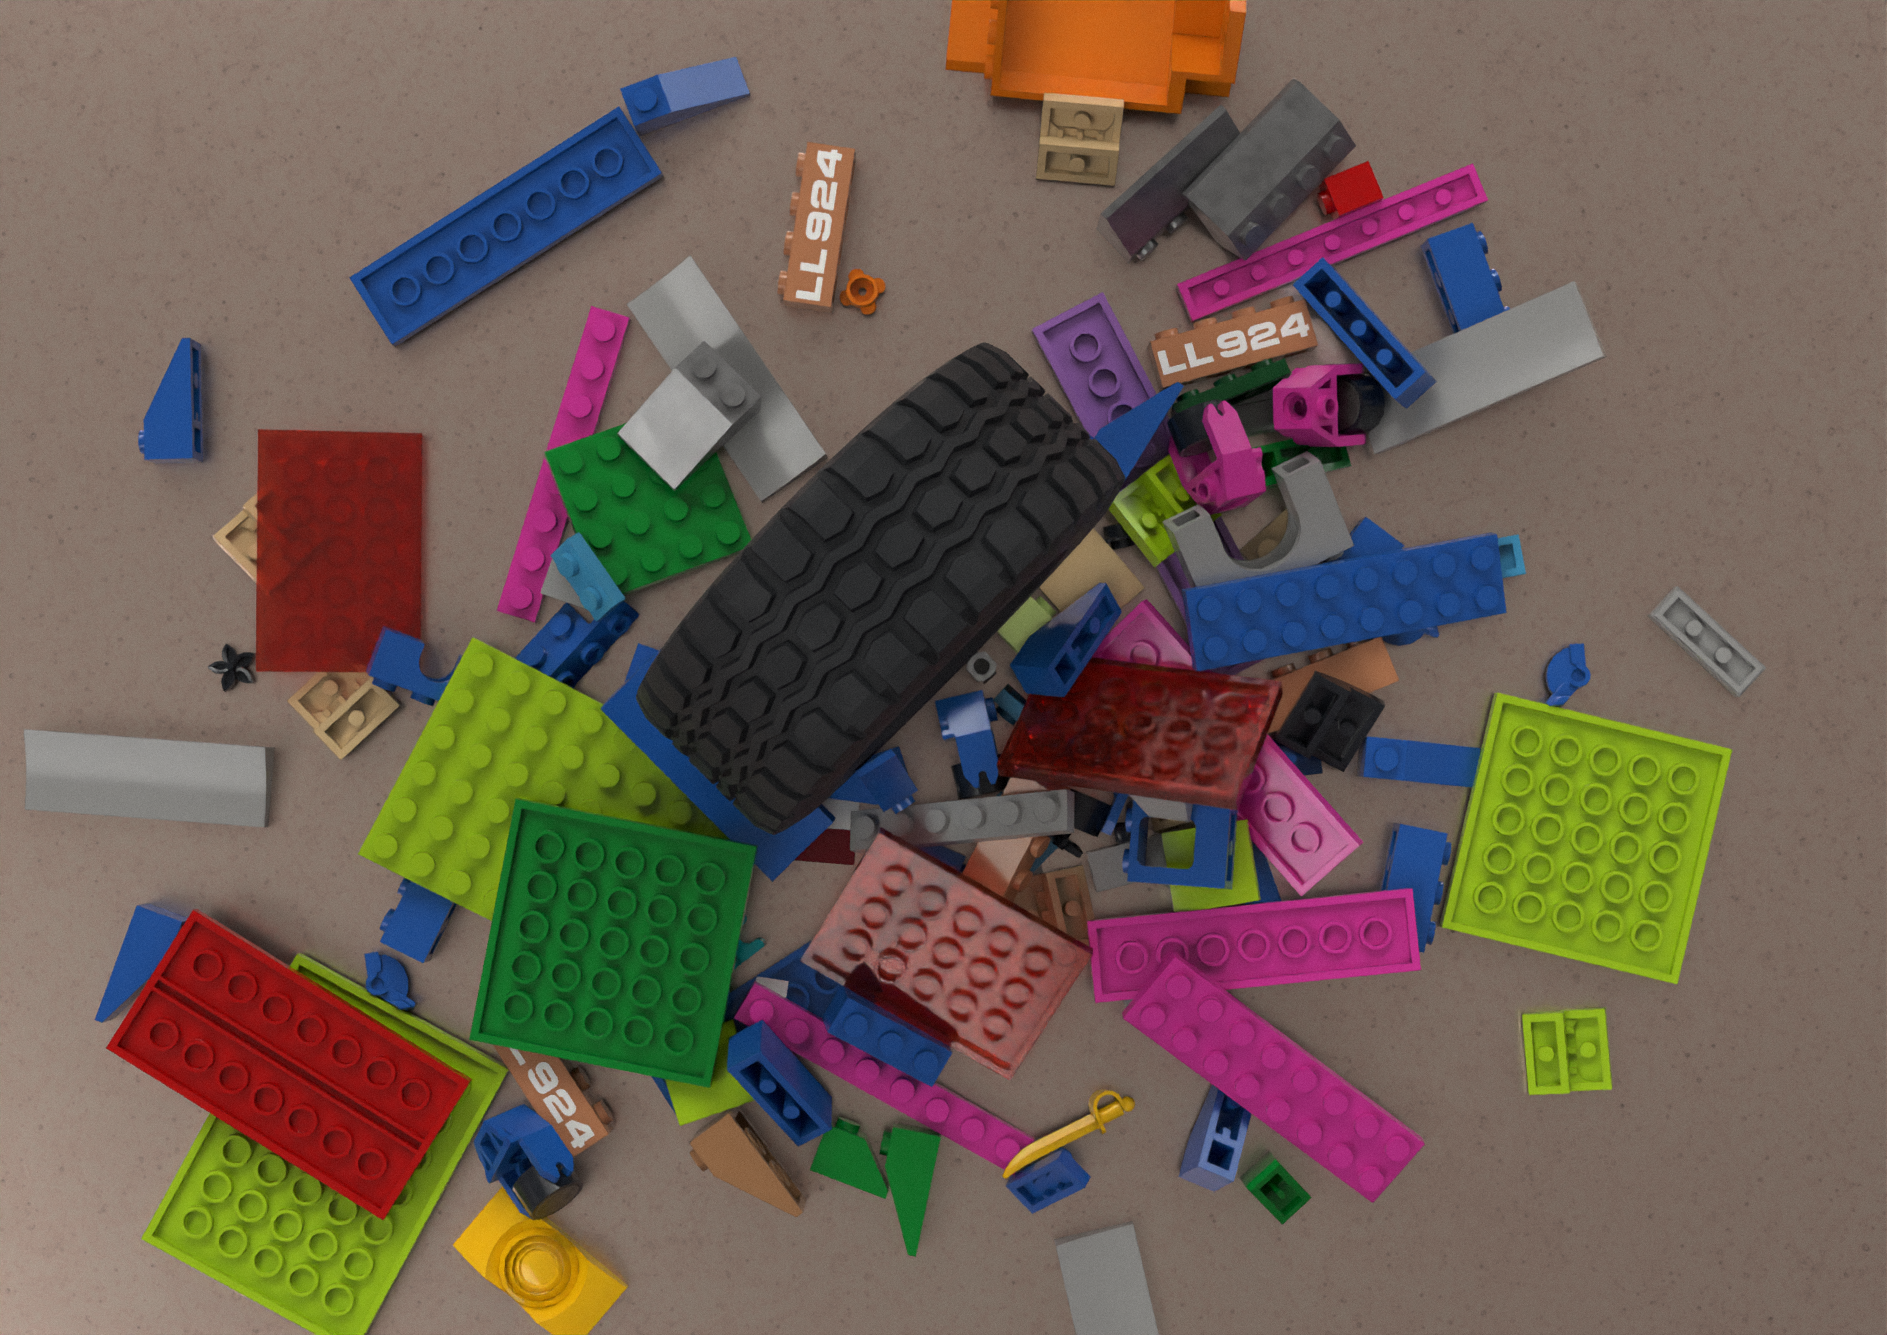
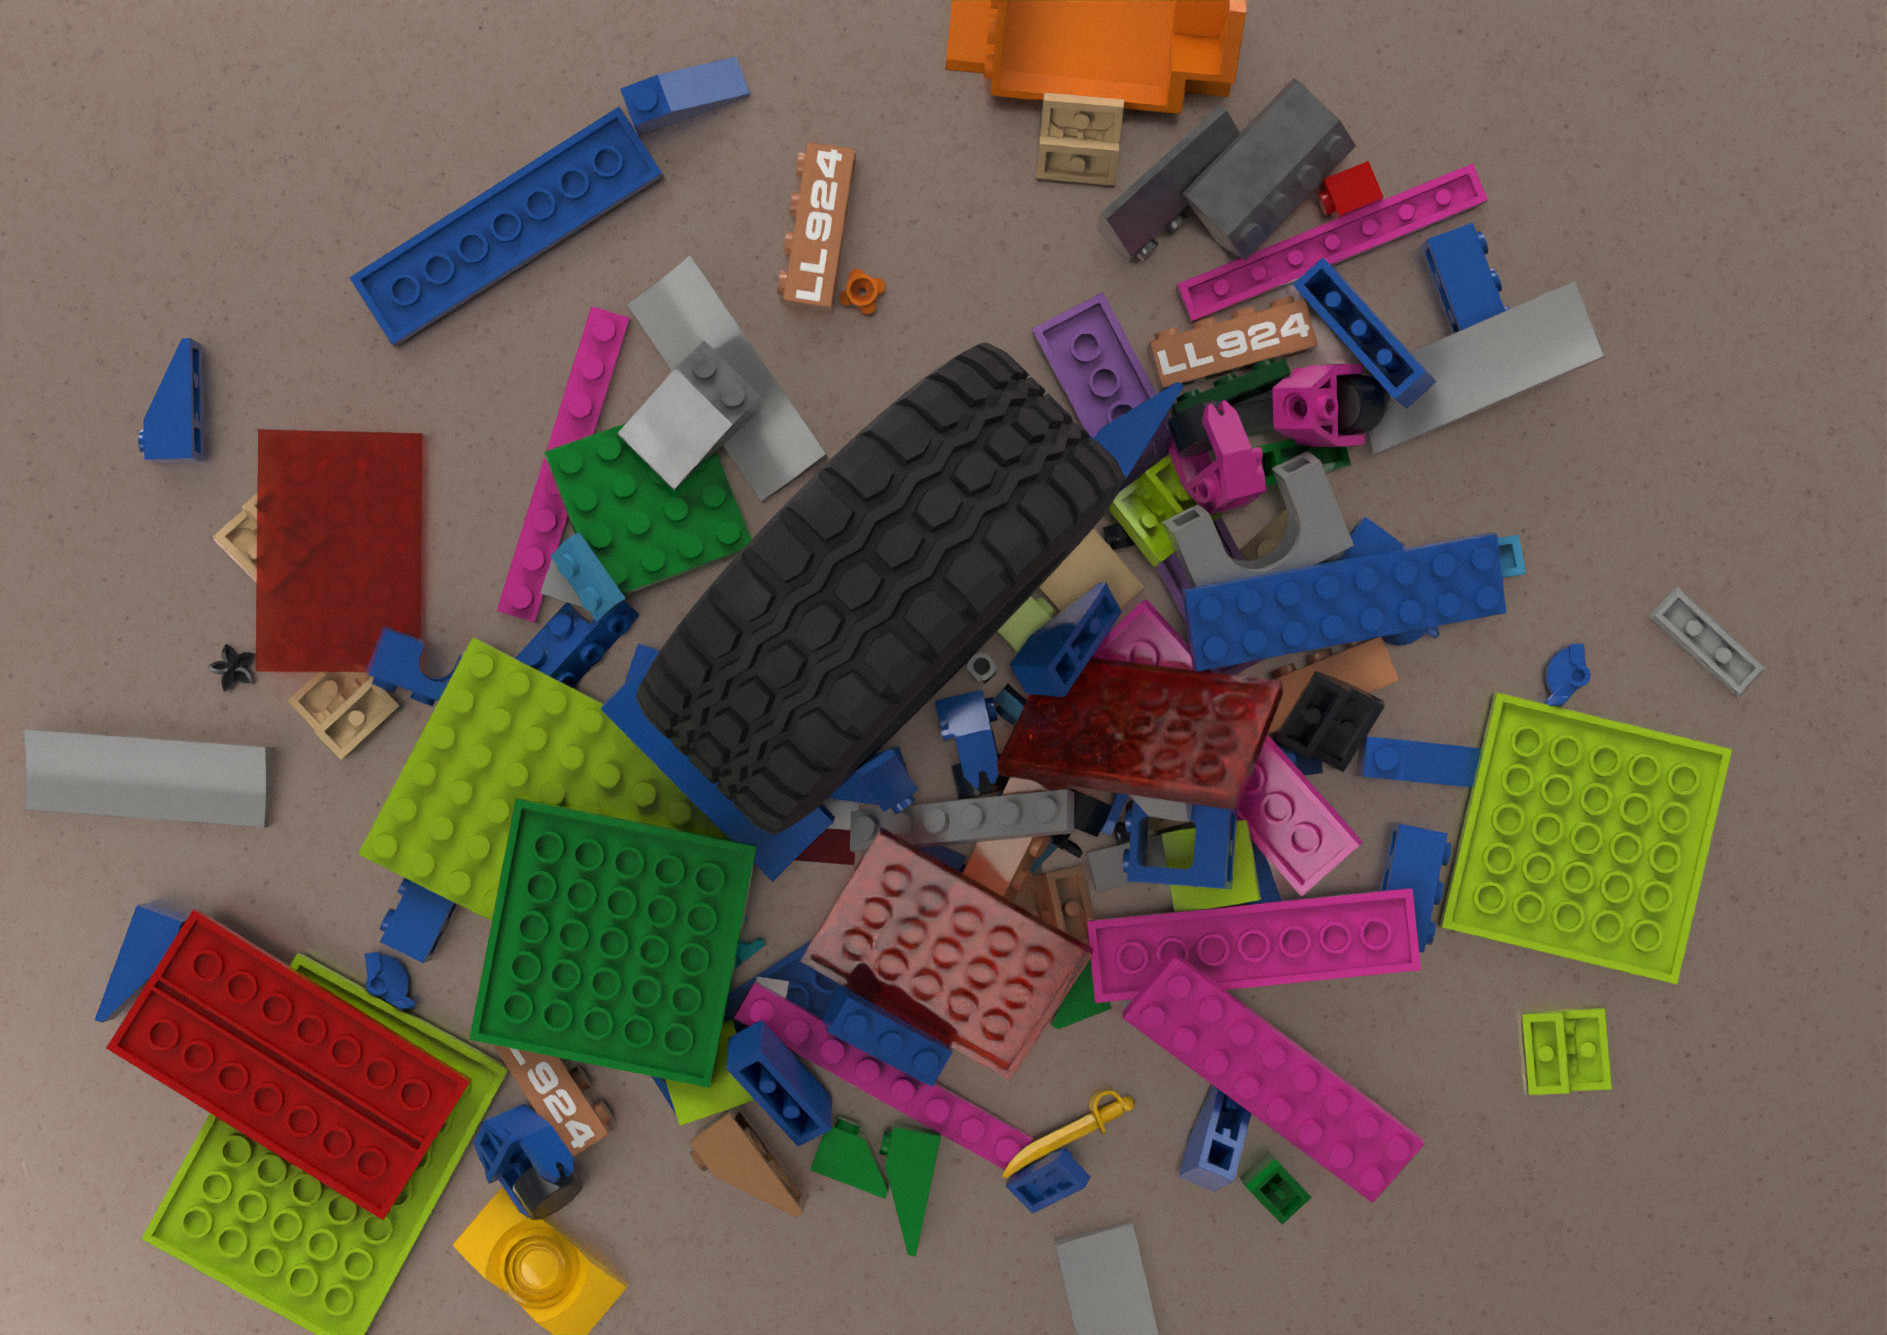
none -> green slope [1050,949,1112,1029]

